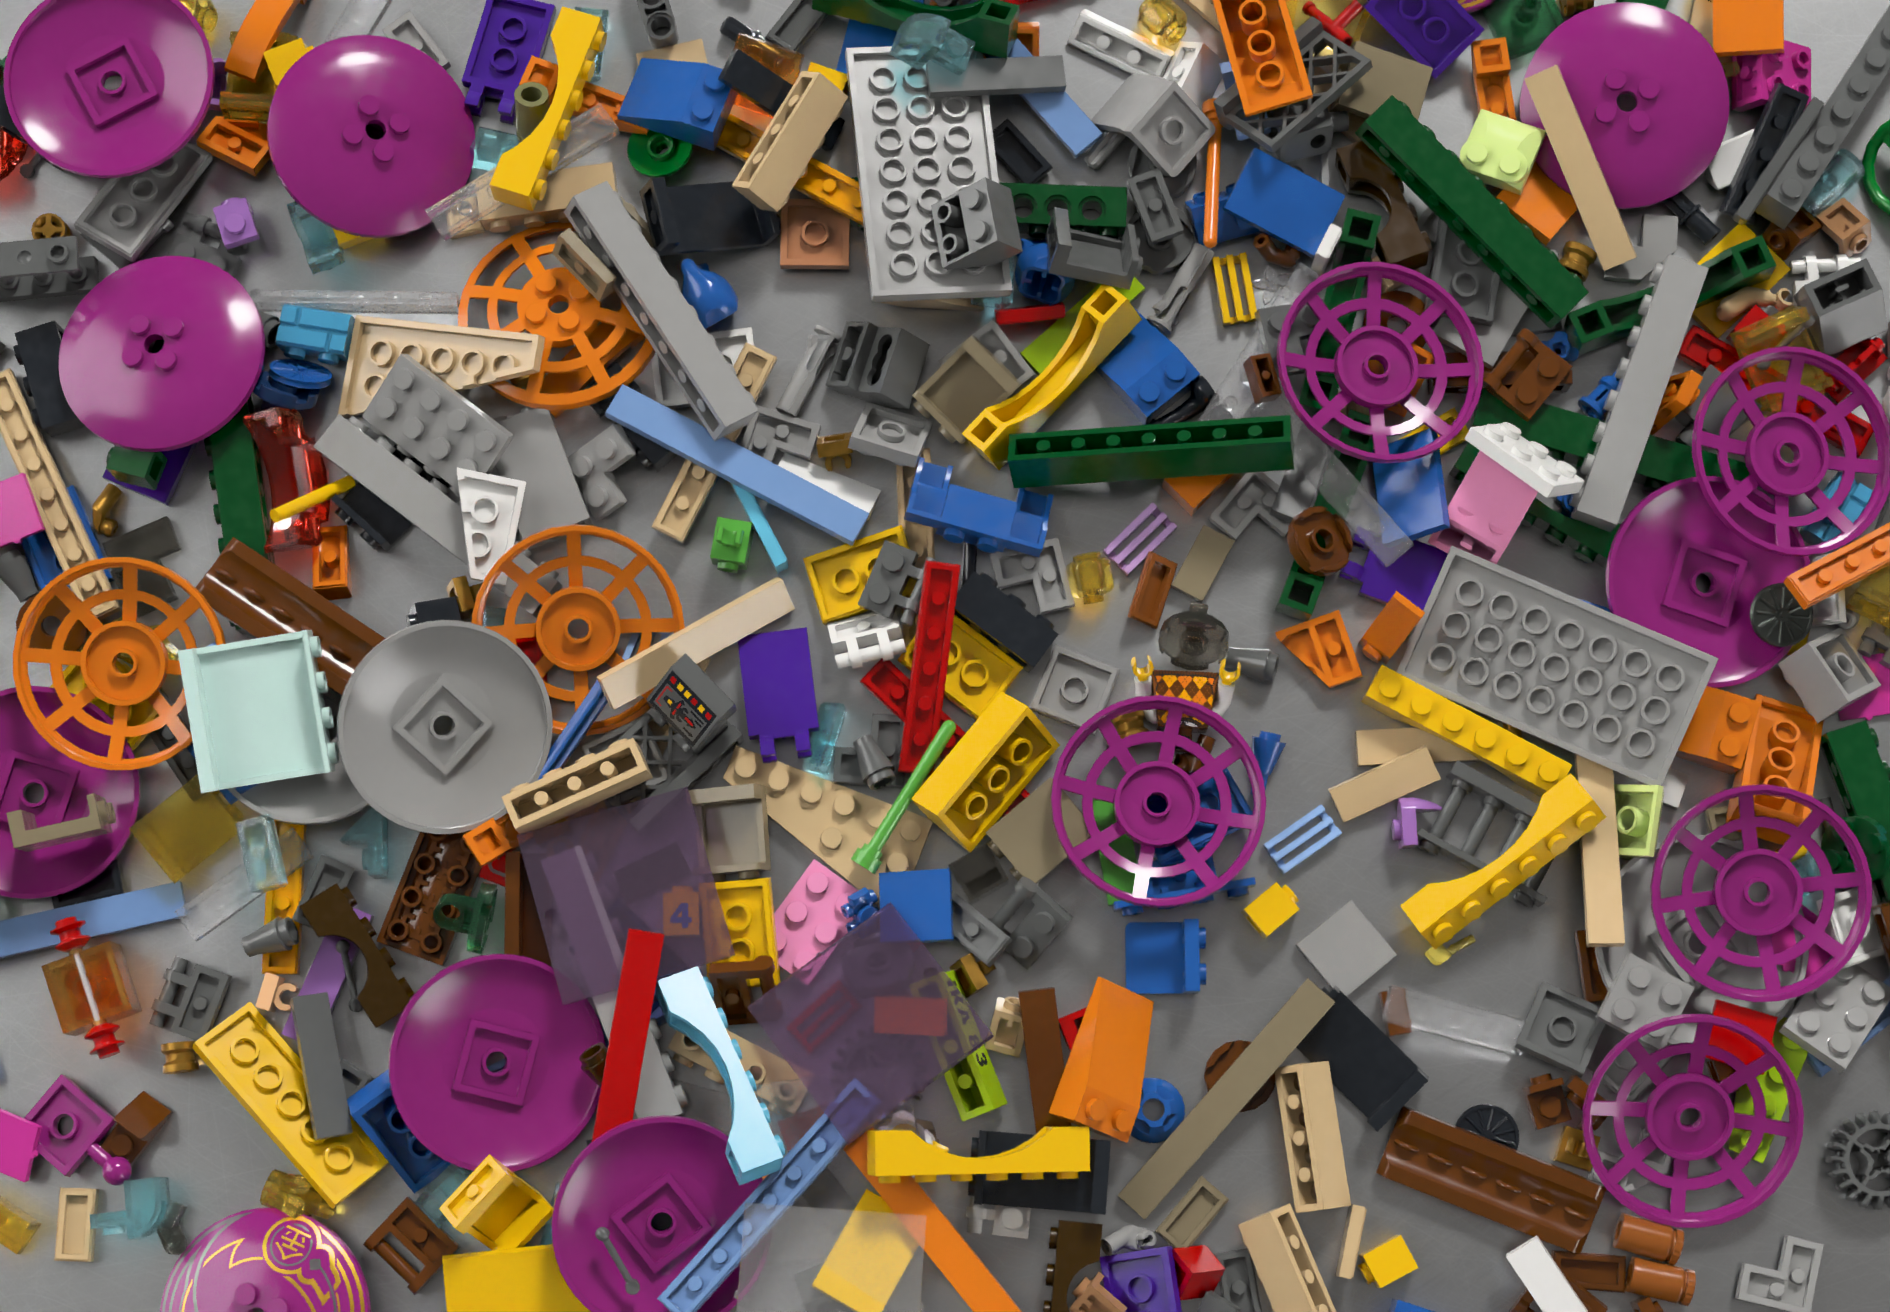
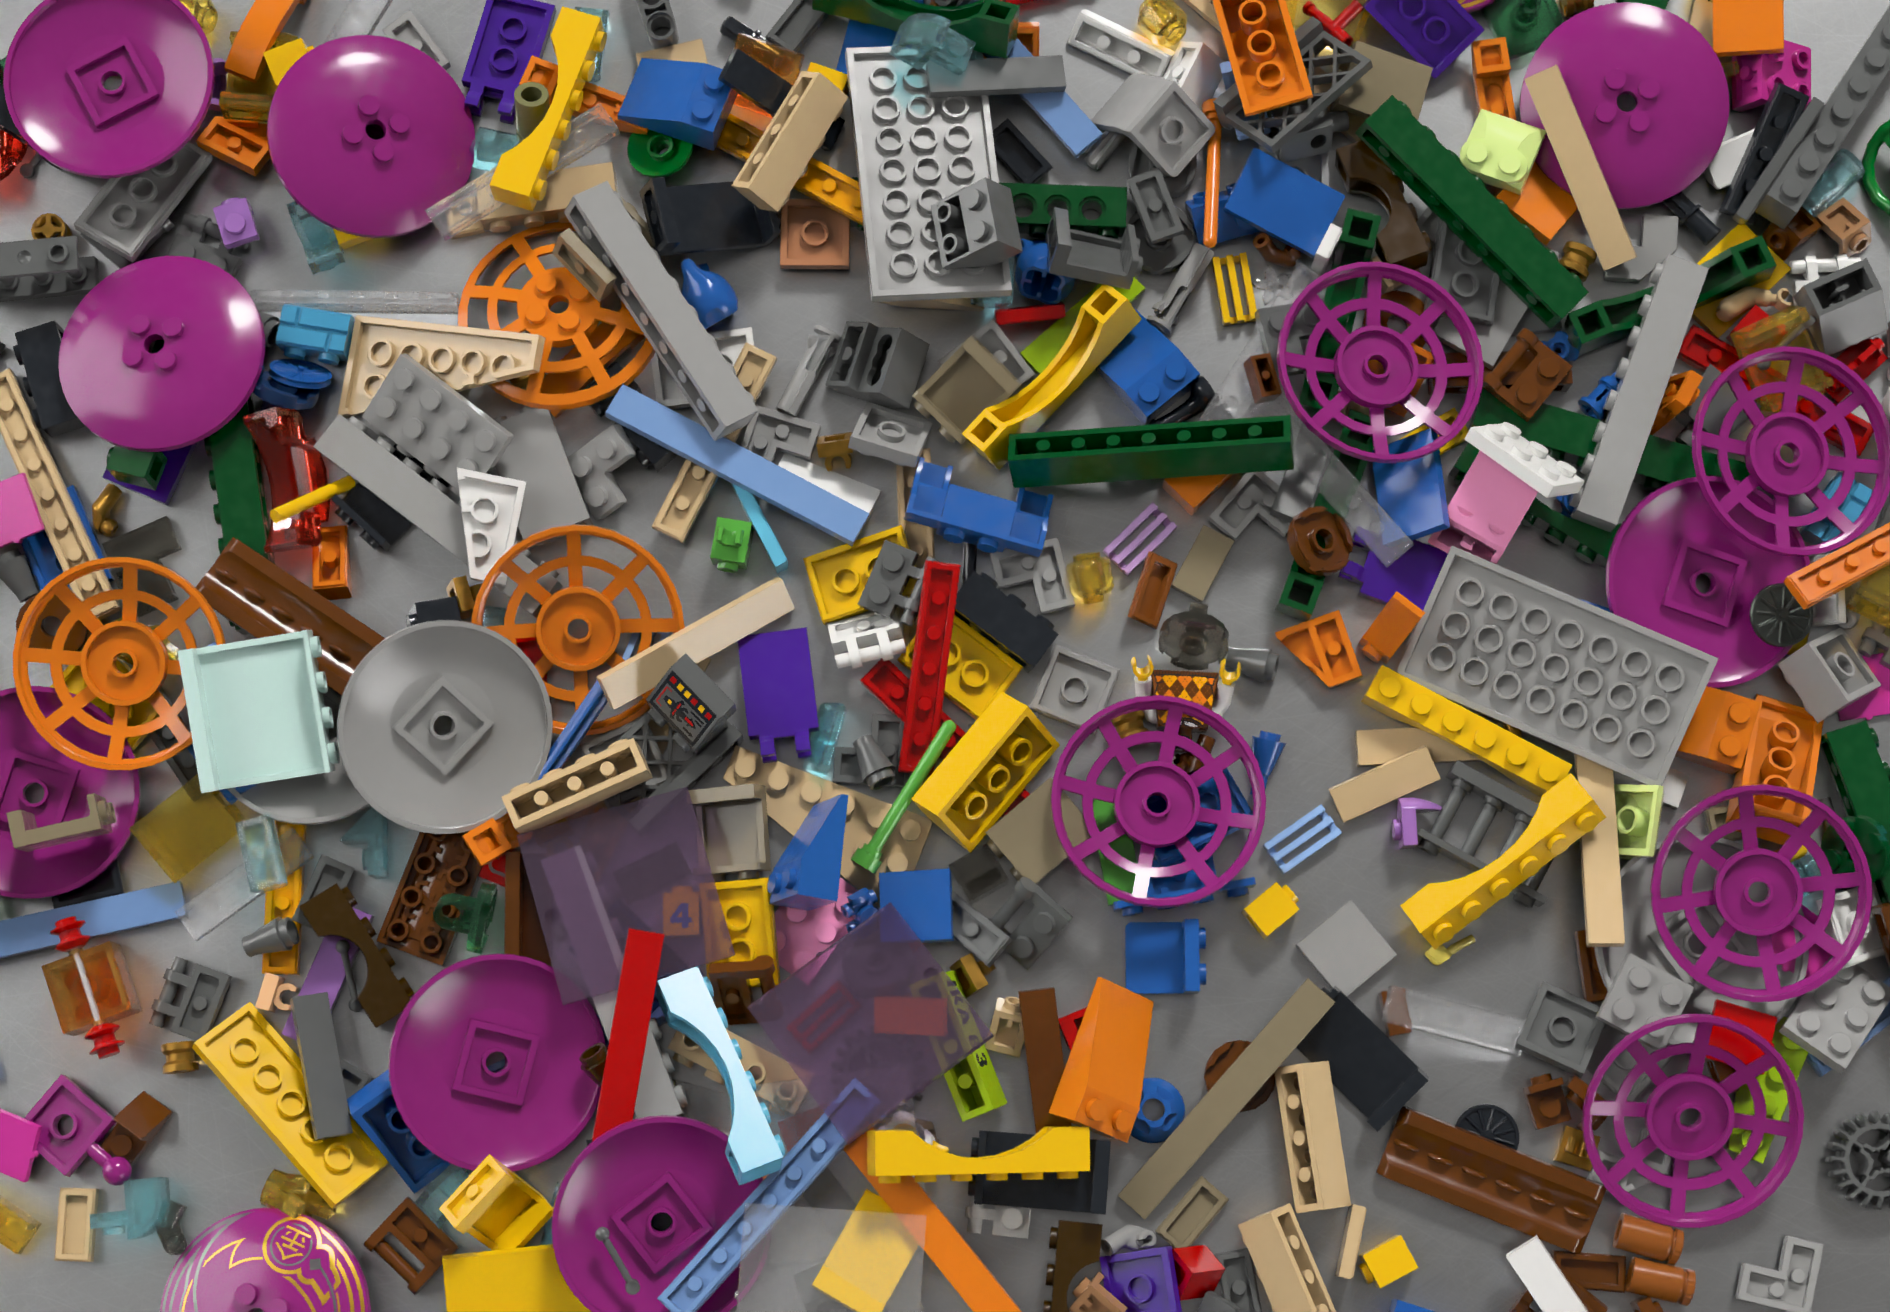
none -> blue slope [767,794,848,911]

